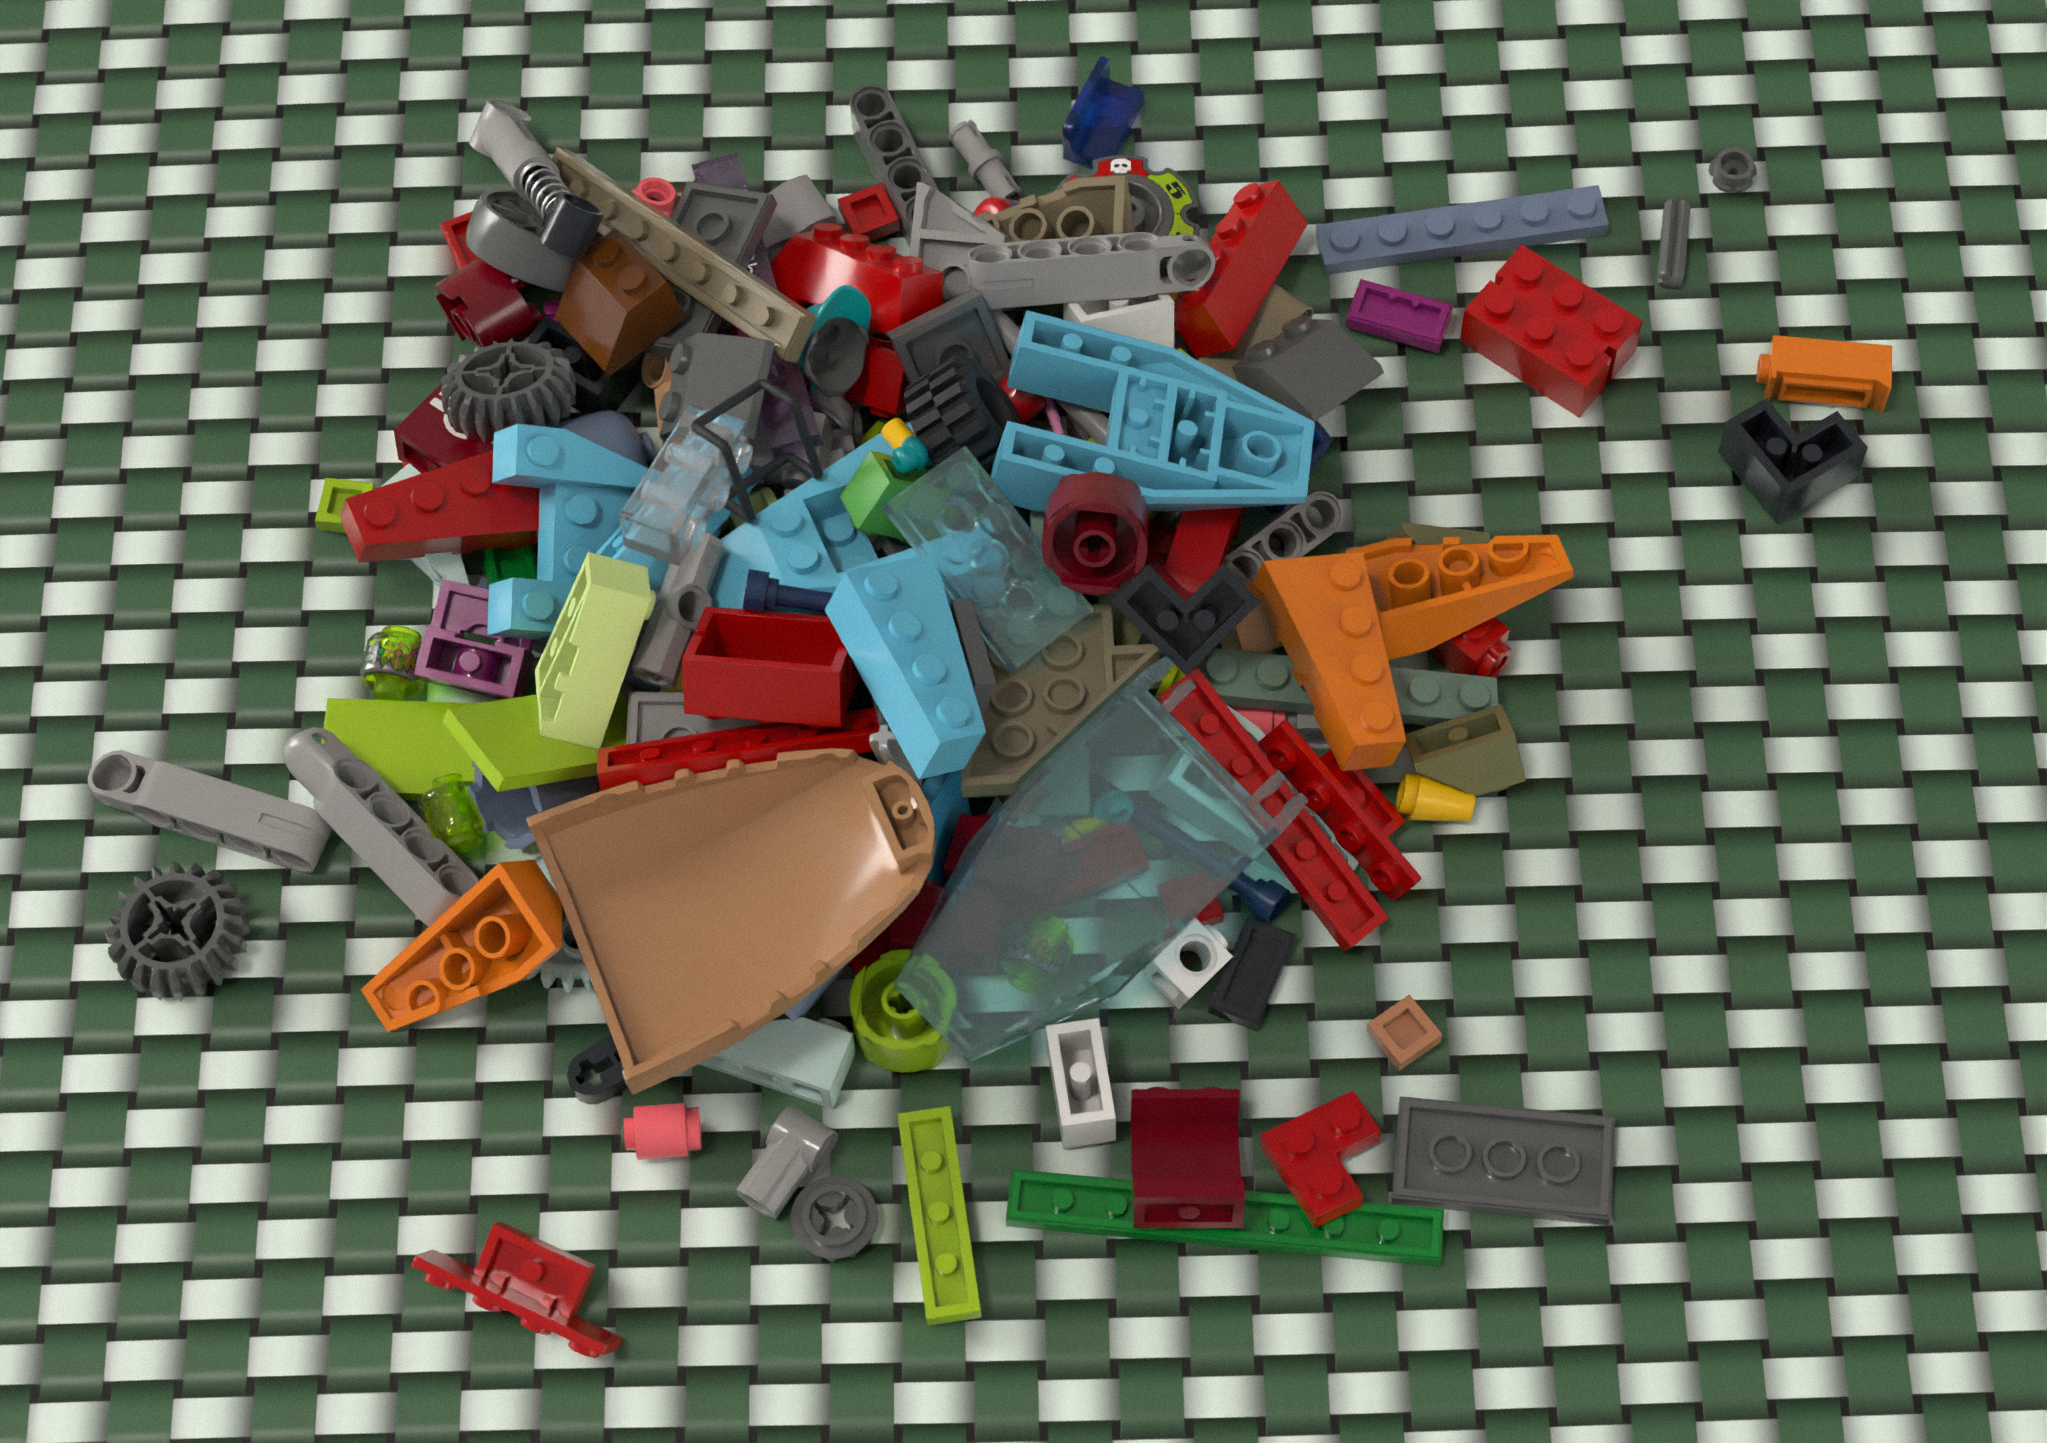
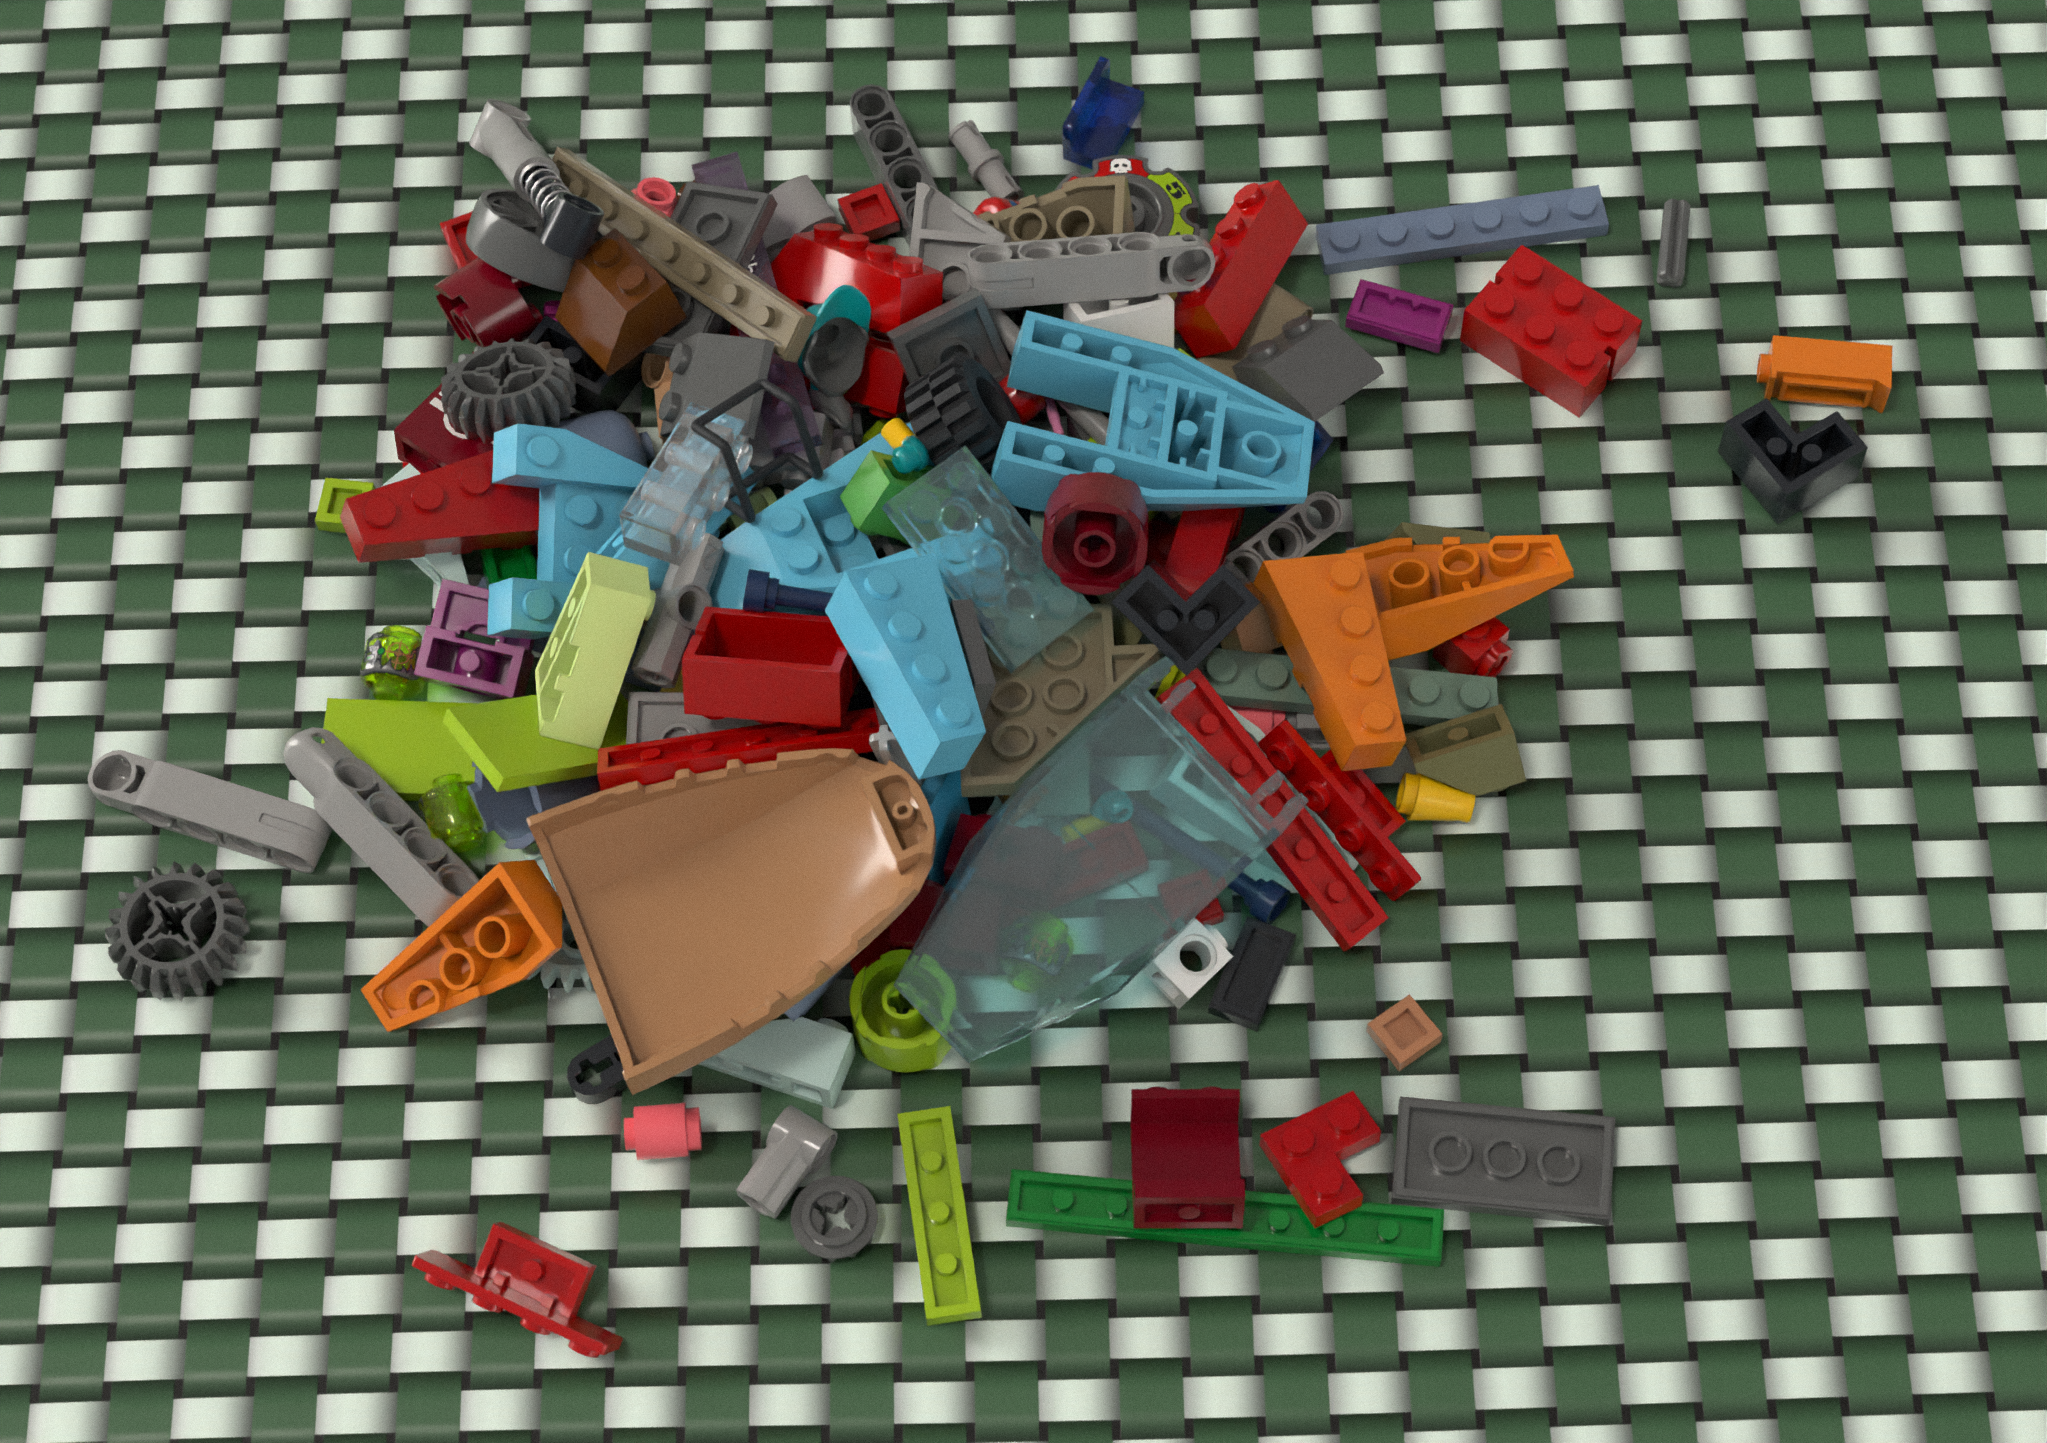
white brick [1046,1018,1116,1149] -> none
dark grey plate [1709,147,1757,192] -> none

